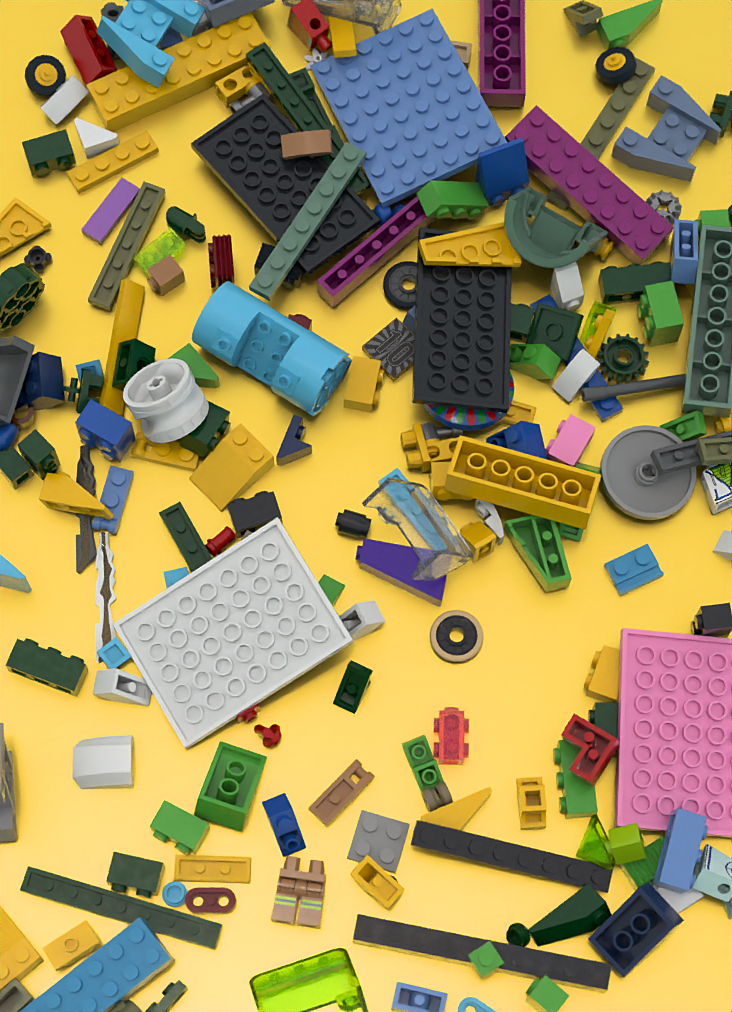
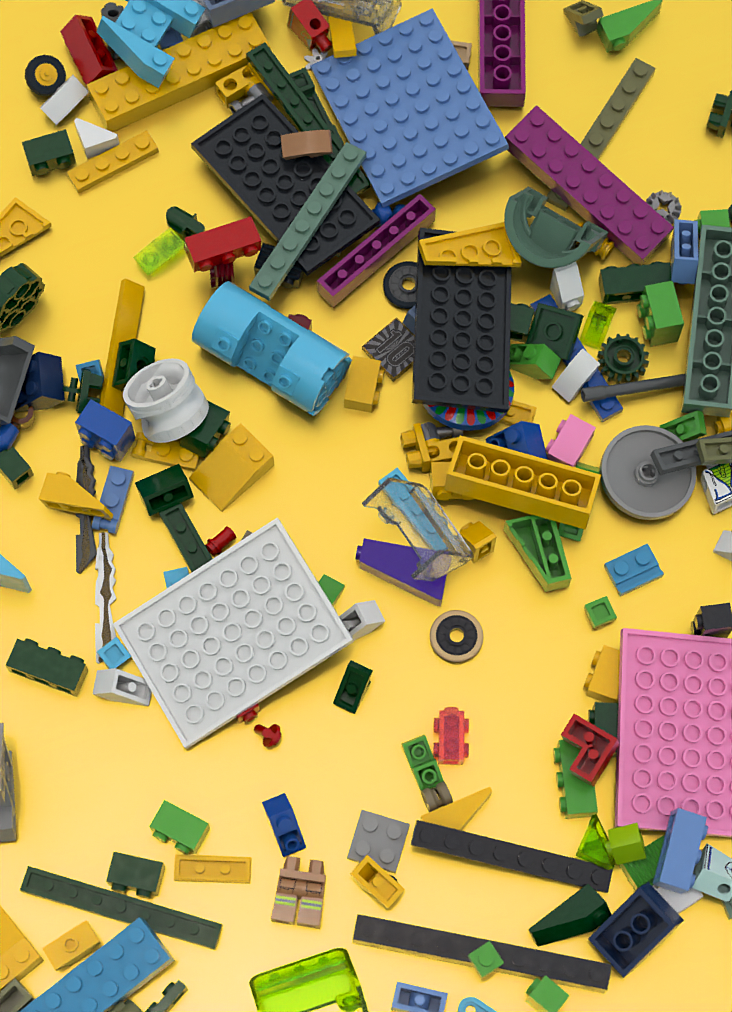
dark green brick [17,429,60,480] -> none
black plate [24,246,52,272] -> none
white slope [72,735,134,789] -> none
medium lavender tile [81,177,140,244] -> none
olive plate [88,181,166,311] -> none
medium nougat brick [147,254,185,296] -> none
medium azure plate [162,881,187,907] -> none
bright green slope [168,343,220,388] -> none
dark red plate [185,887,236,914] -> none
bright green slope [194,741,267,831] -> none
black brick [227,491,283,538] -> none
dark blue slope [276,415,312,466] -> none
medium nougat plate [308,759,375,827] -> none
black brick [335,509,372,538] -> none
bright green brick [416,180,489,220] -> none
blue slope [475,137,530,207] -> none
white slope [475,499,504,546] -> none
dark green plate [506,922,530,947] -> none
yellow brick [516,776,547,830] -> none
yellow plate [585,308,616,359] -> none
black wheel [595,47,637,84] -> none
sand blue wedge [611,75,721,182] -> none
none -> dark green brick [135,464,194,516]
none -> red brick [184,216,261,272]
none -> bright green plate [584,596,617,629]

